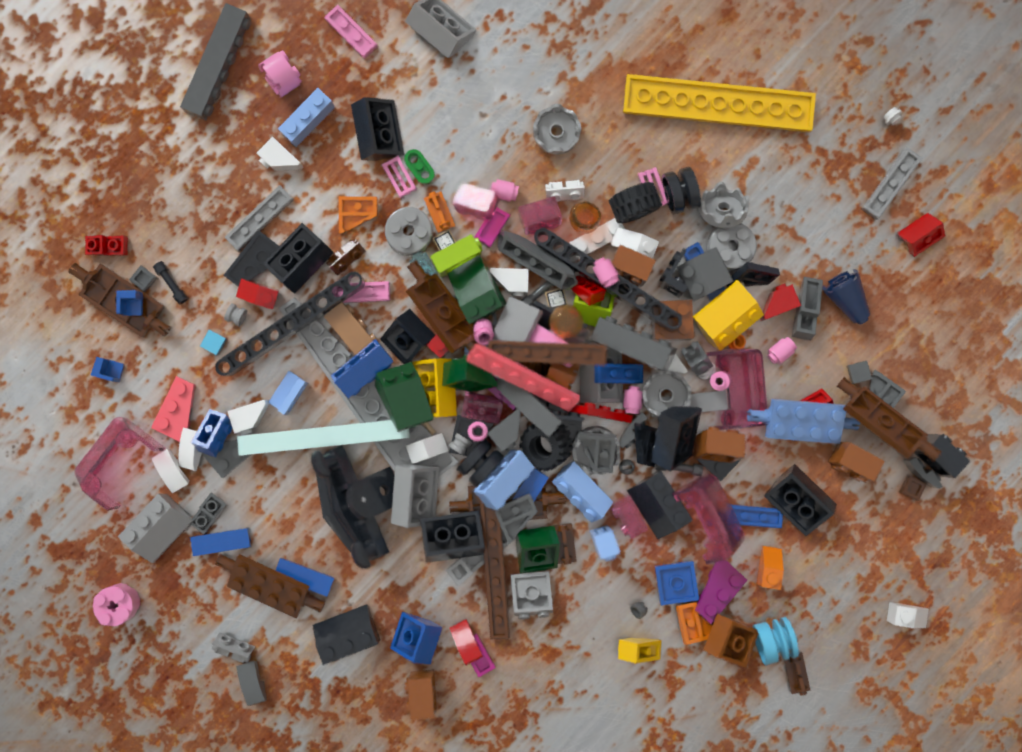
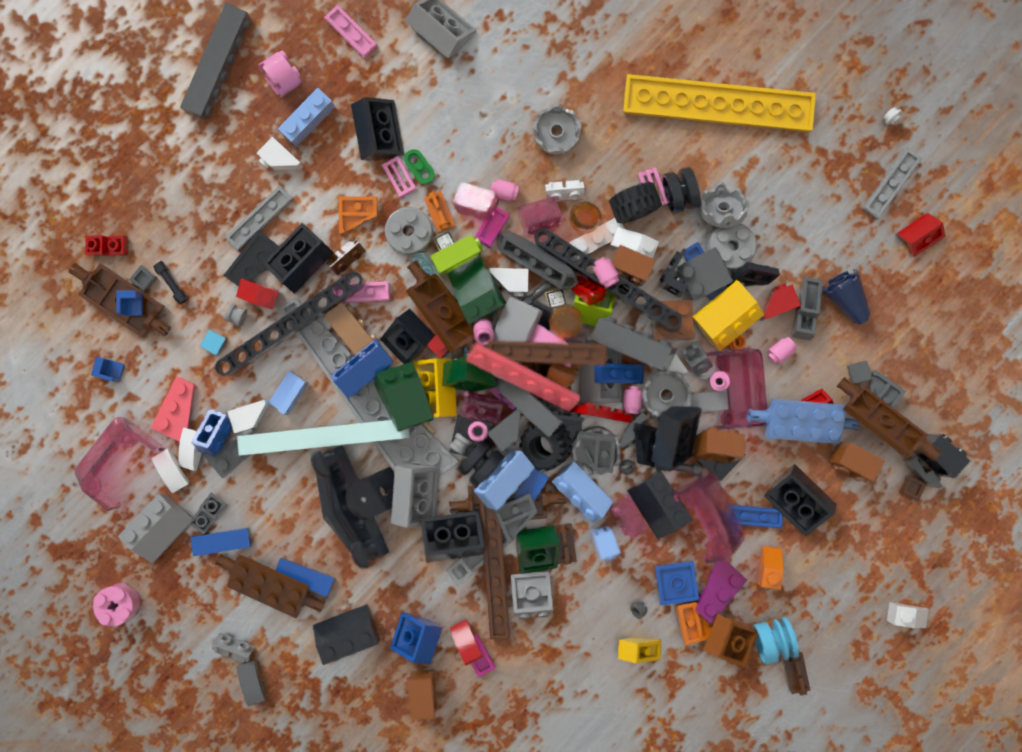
white slope [406,433,449,464] -> none

